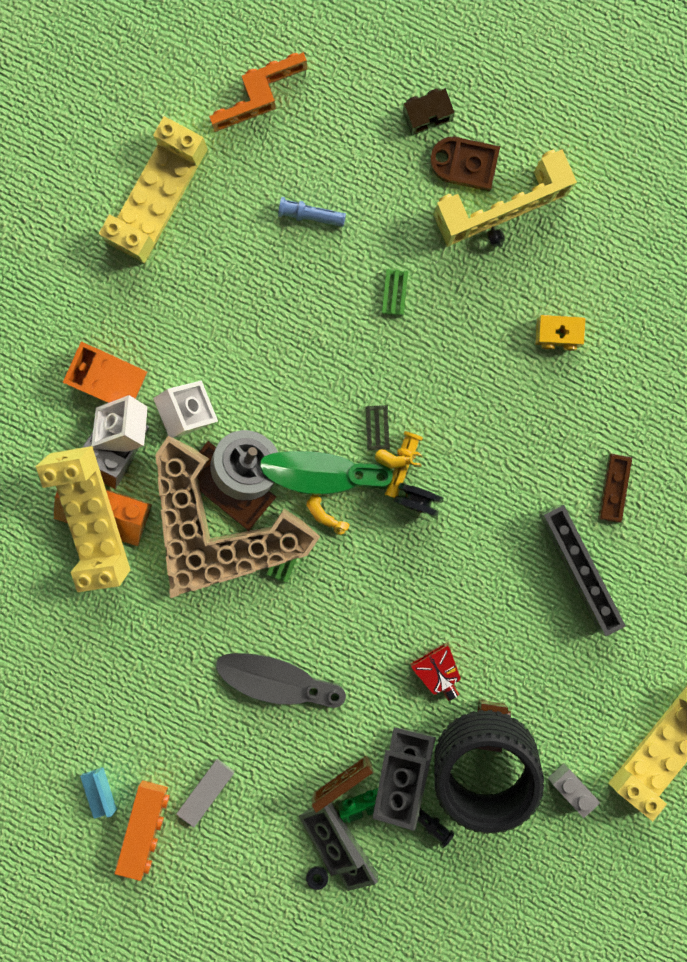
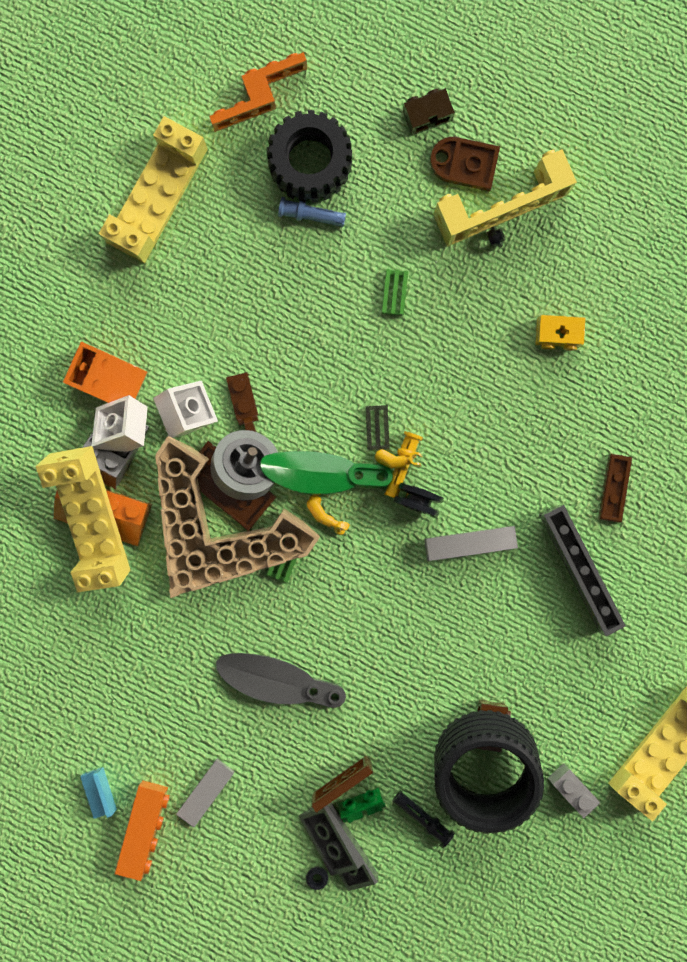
dark grey slope [373,727,436,831] -> none
red torso [410,643,461,701] -> none
none -> reddish brown hinge [226,372,259,432]
none -> black tyre [267,110,352,203]
none -> light grey slope [424,526,518,561]

